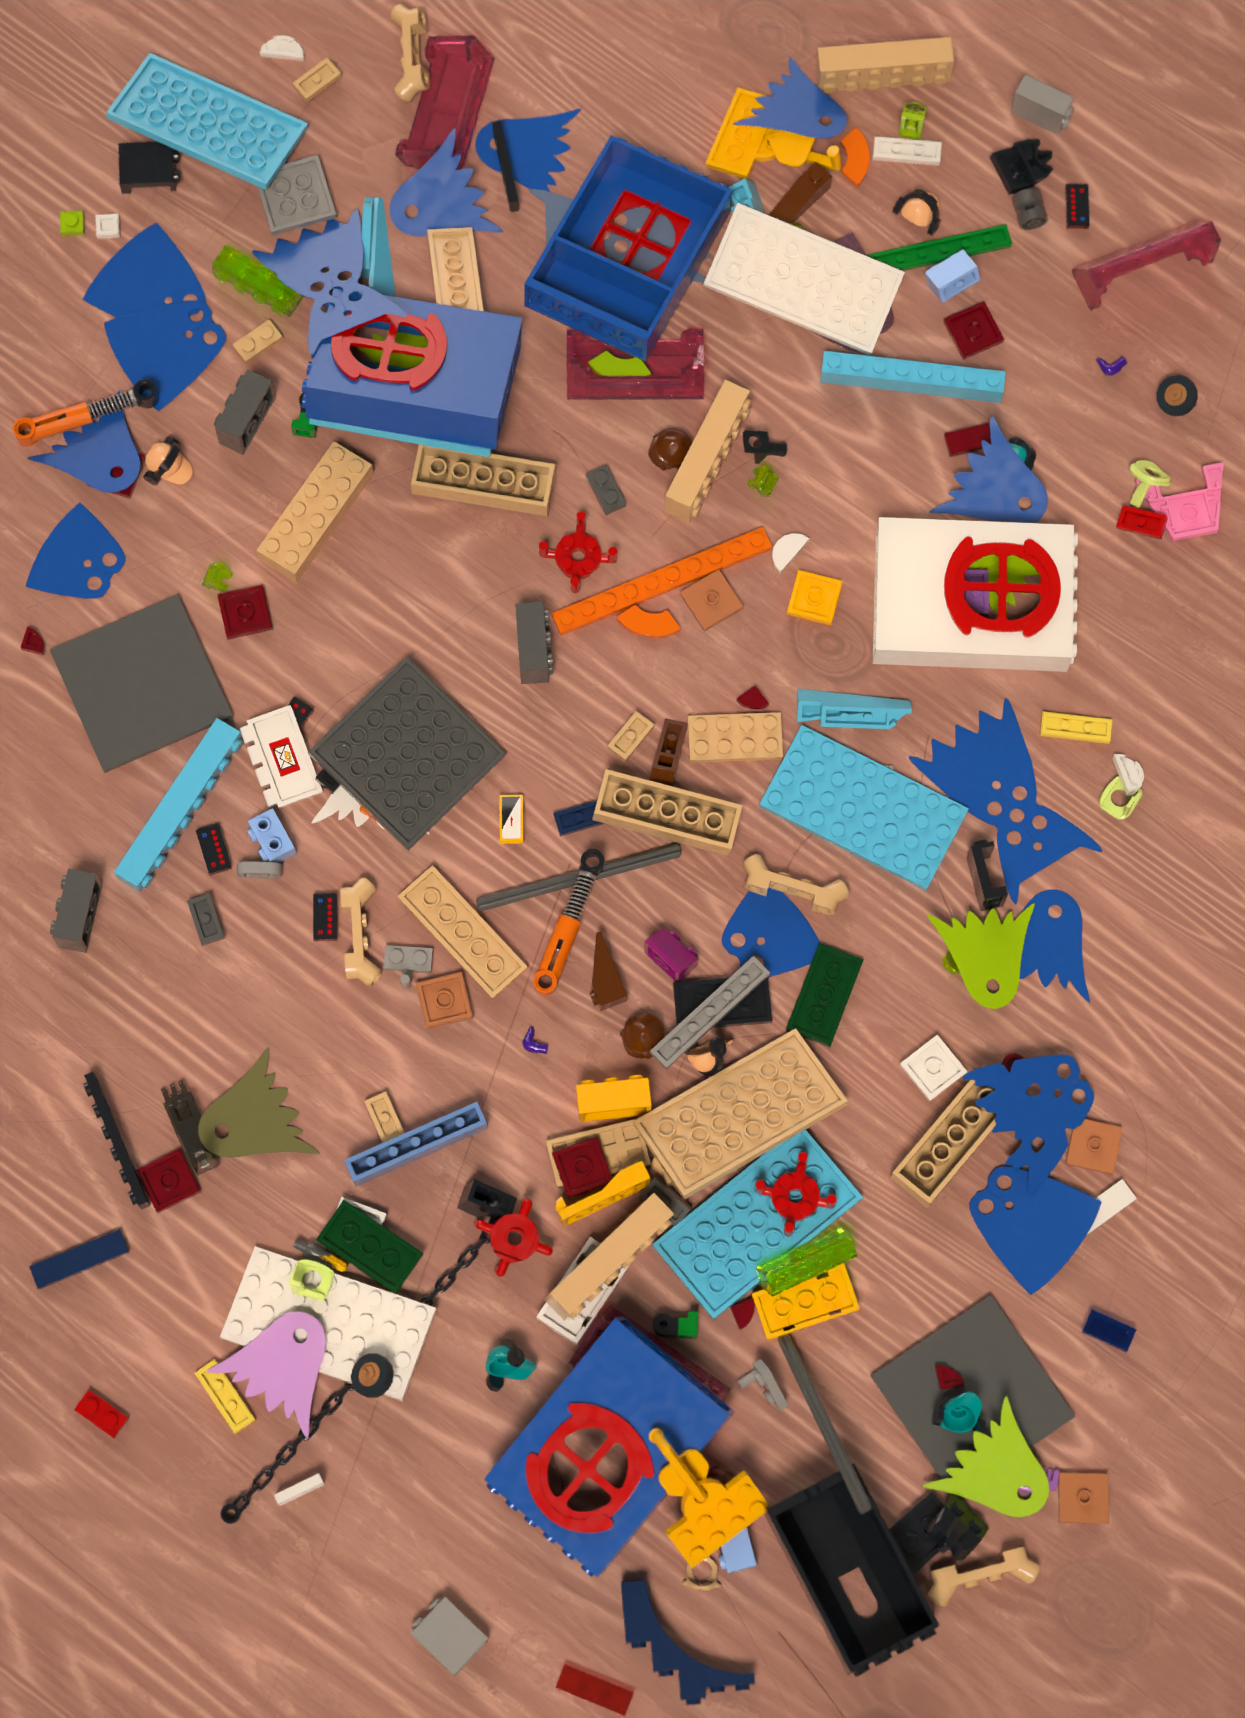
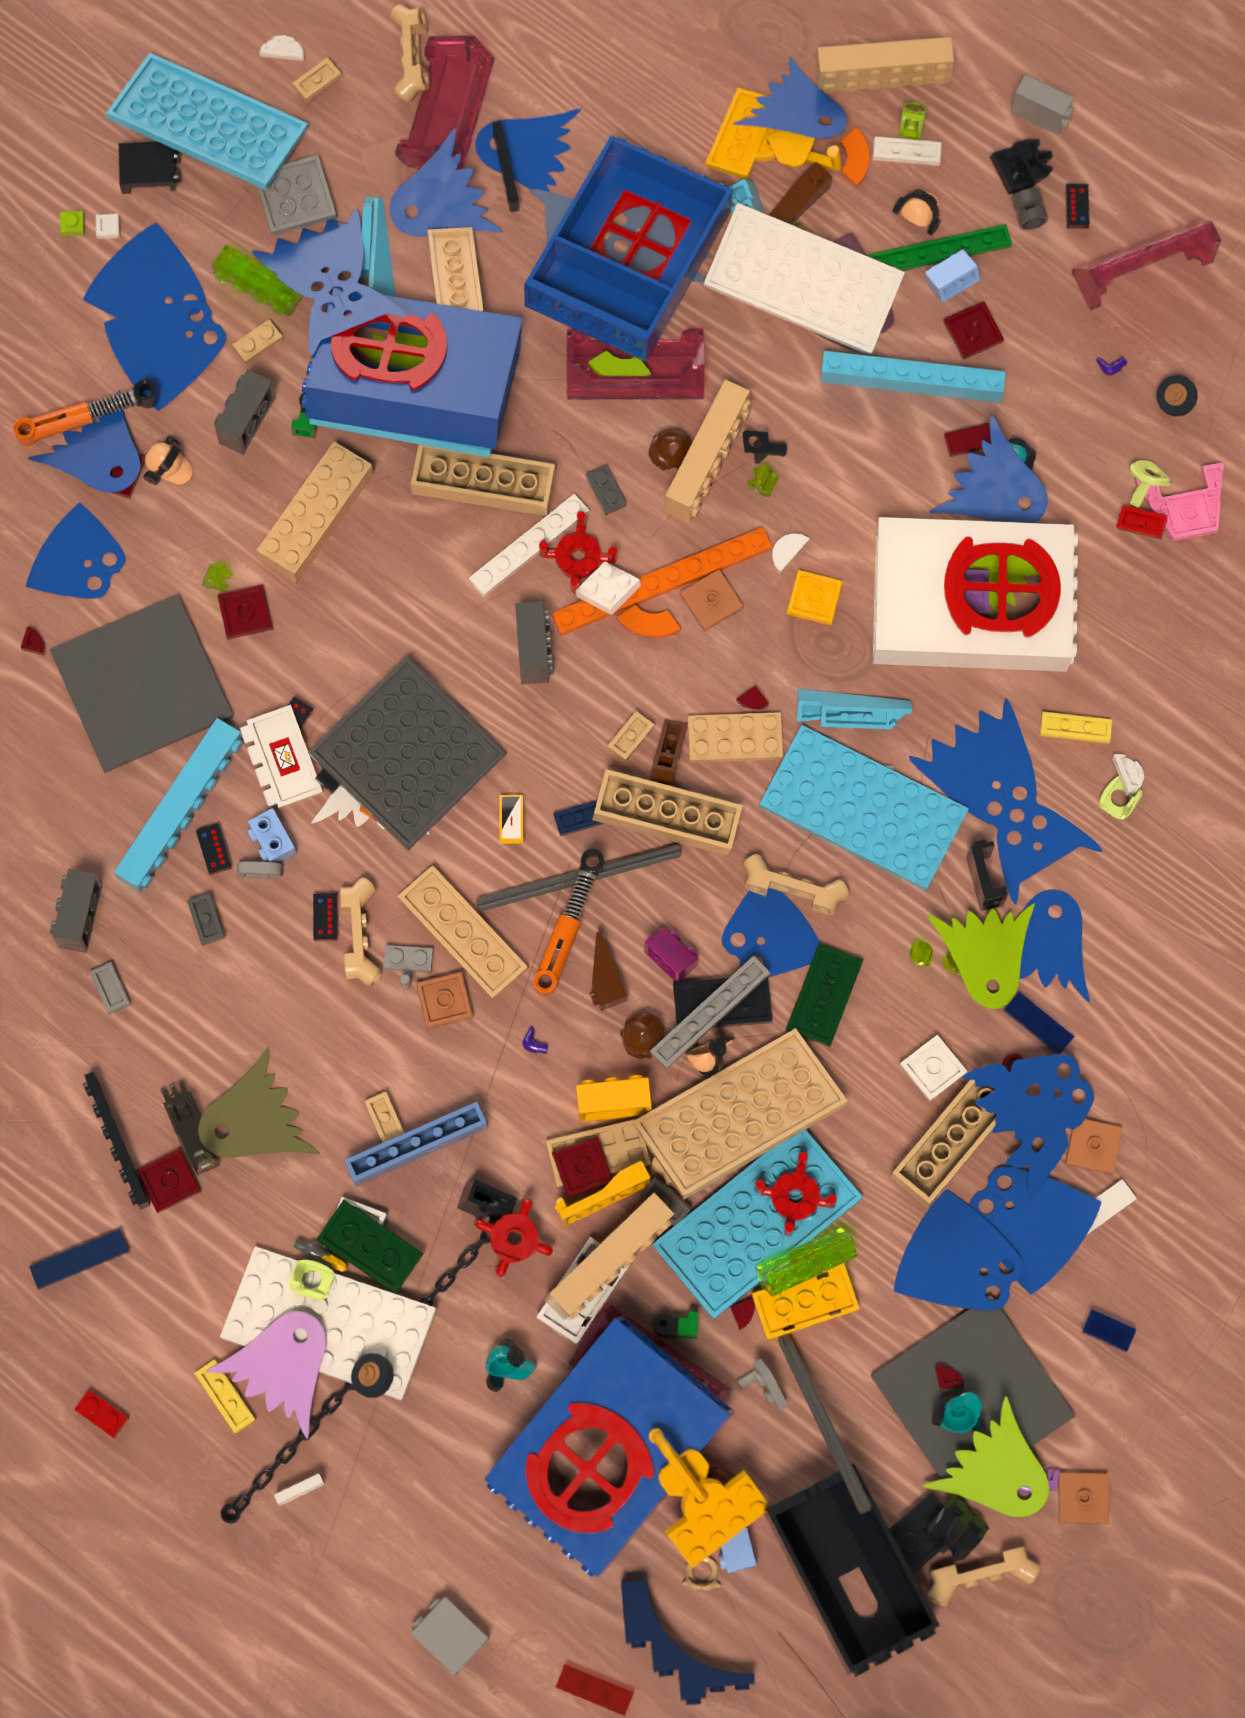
none -> light grey tile [89,962,131,1015]
none -> white plate [469,494,589,597]
none -> white plate [576,562,641,615]
none -> blue piece [893,1190,1024,1310]
none -> clear neon green tile [909,941,933,966]
none -> clear blue tile [1003,992,1074,1055]

